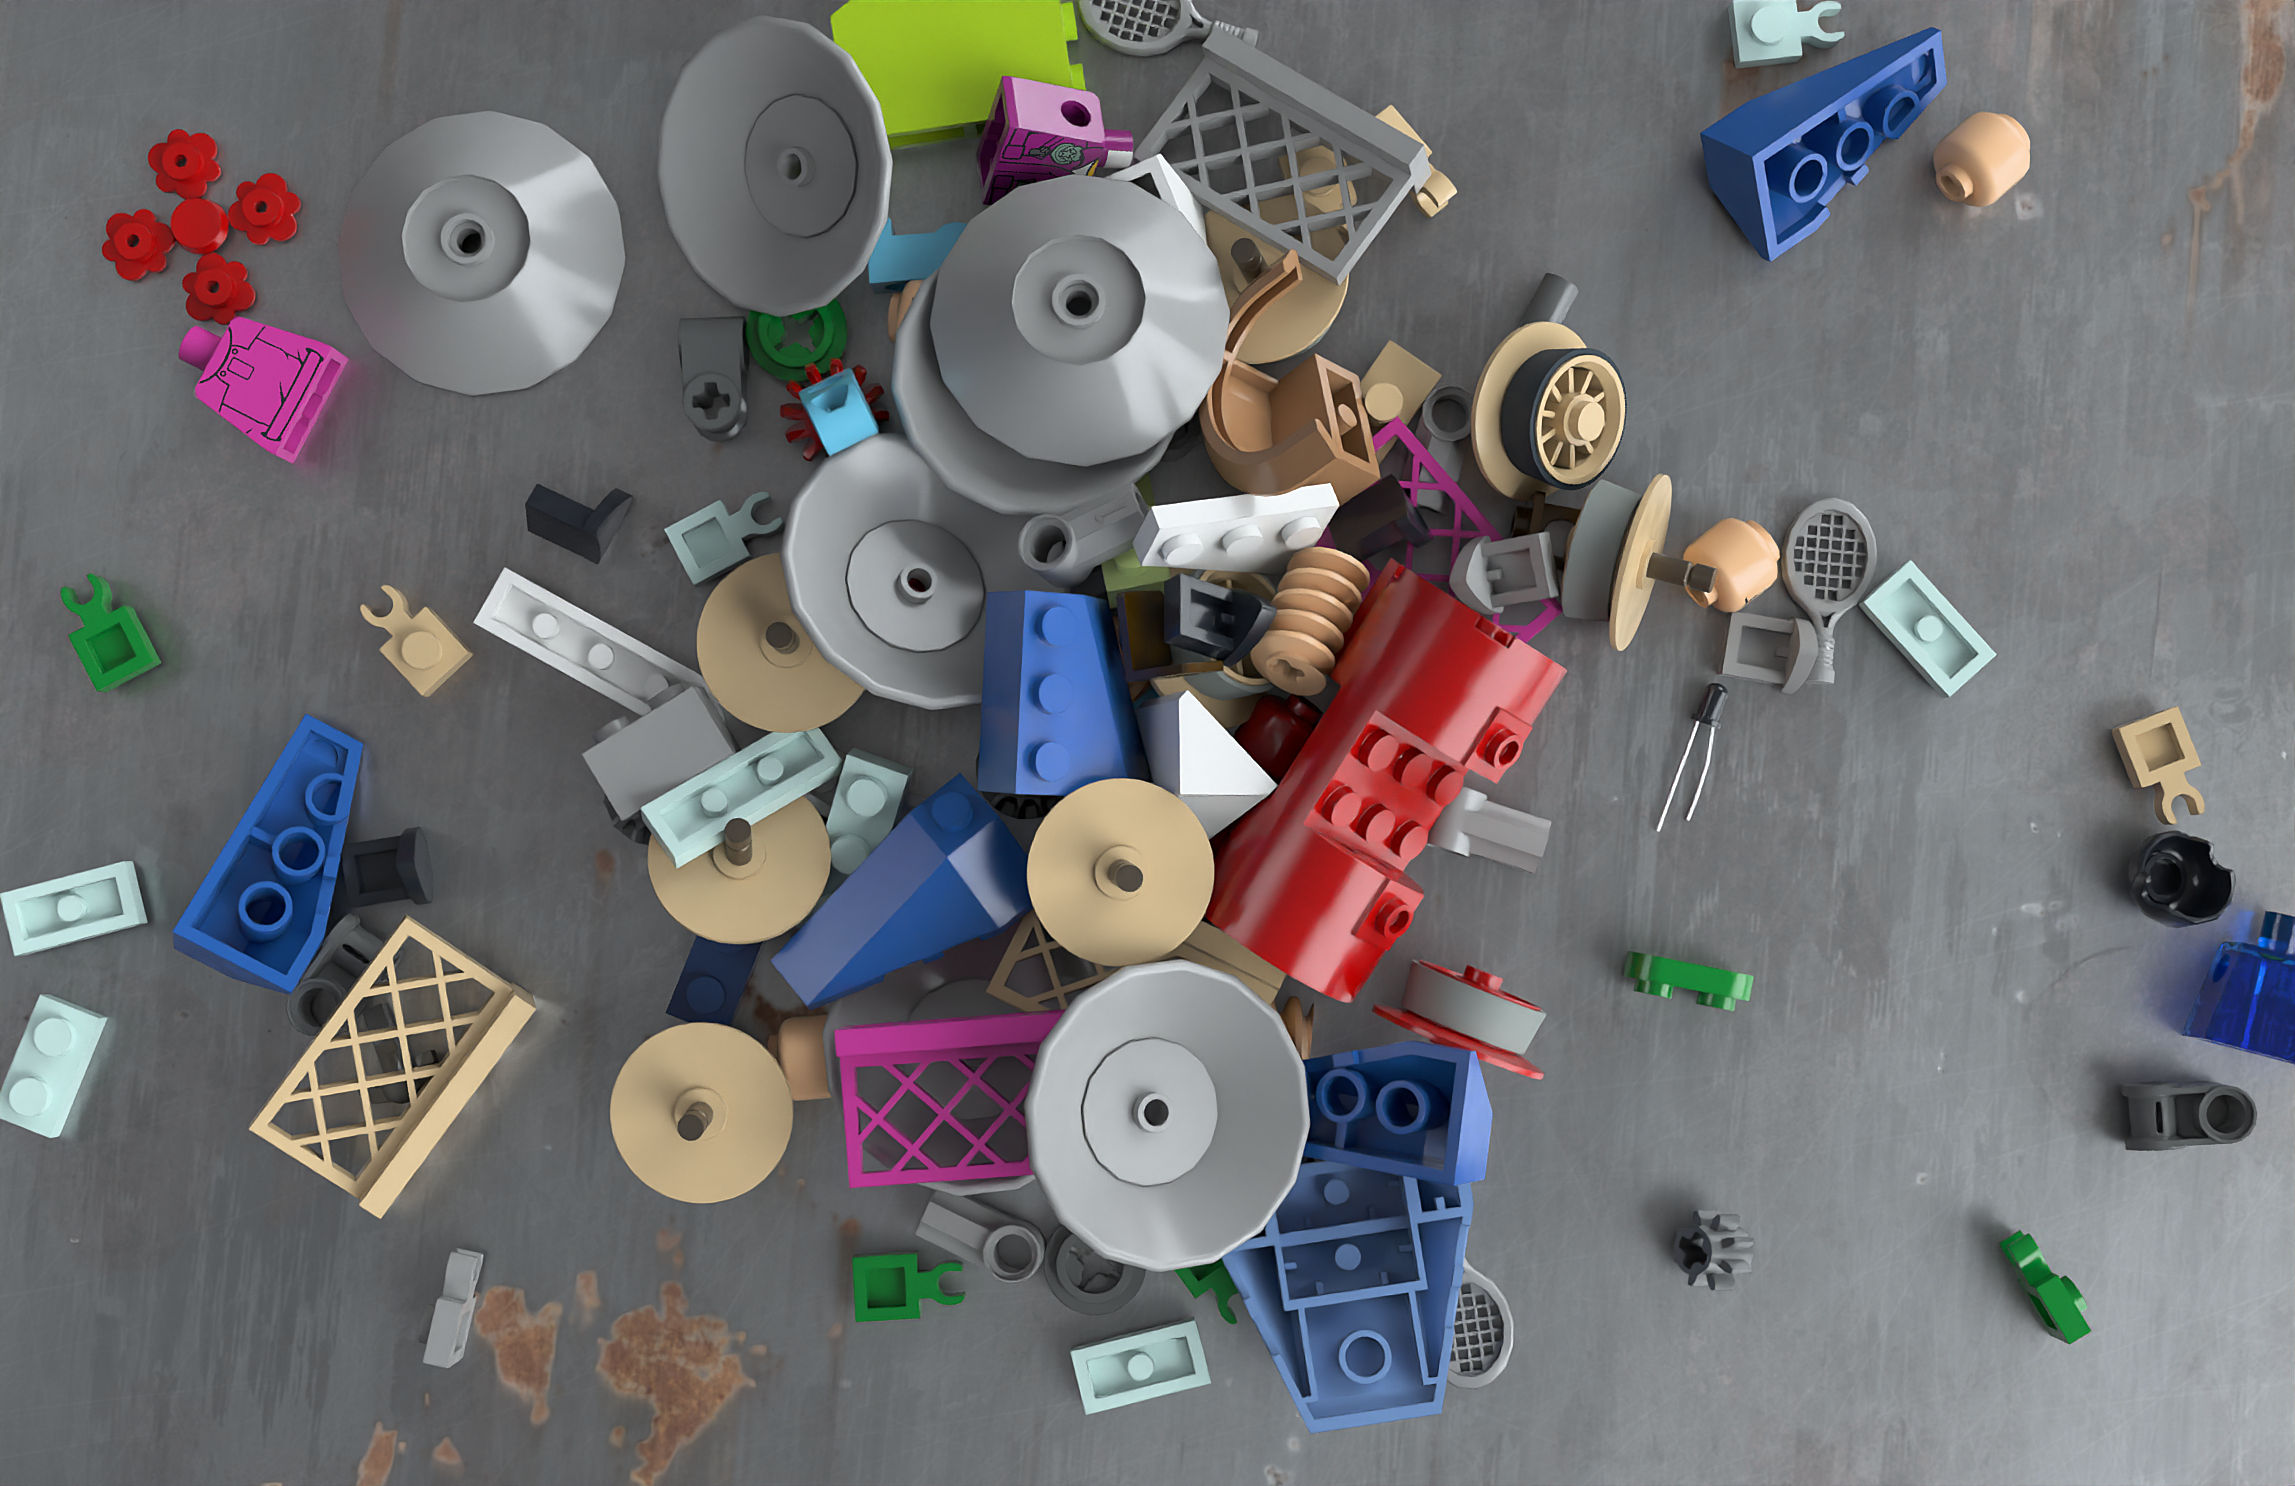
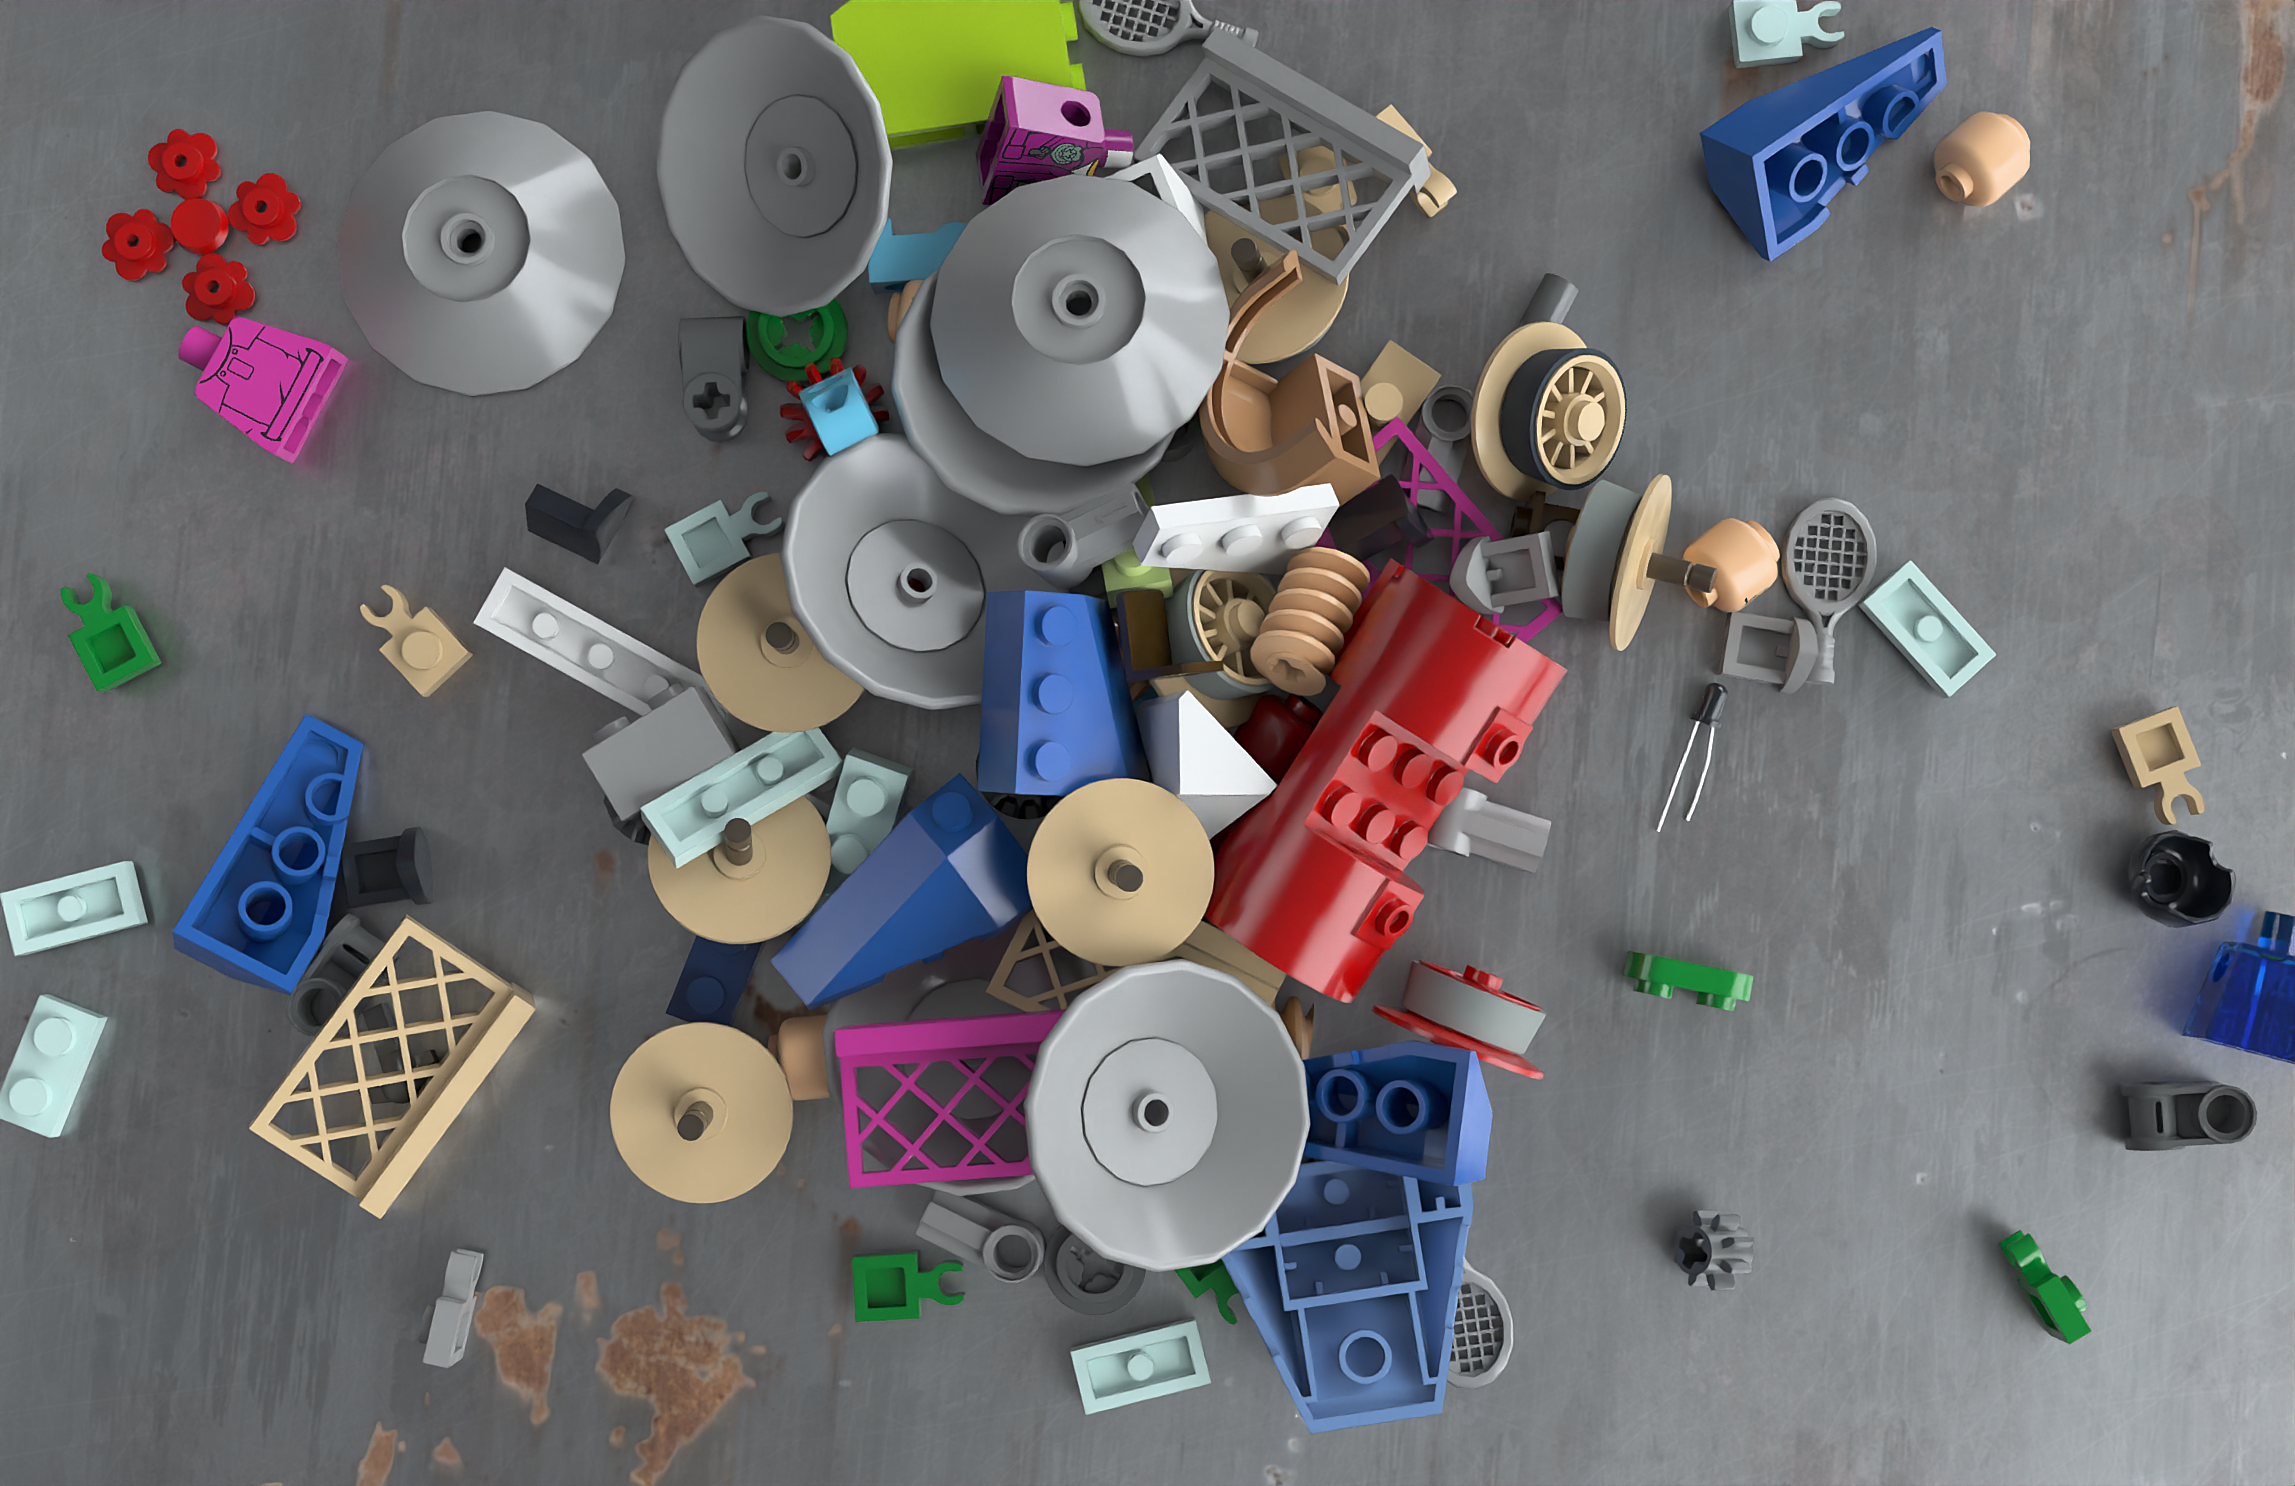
black tile [1164,573,1277,668] -> none

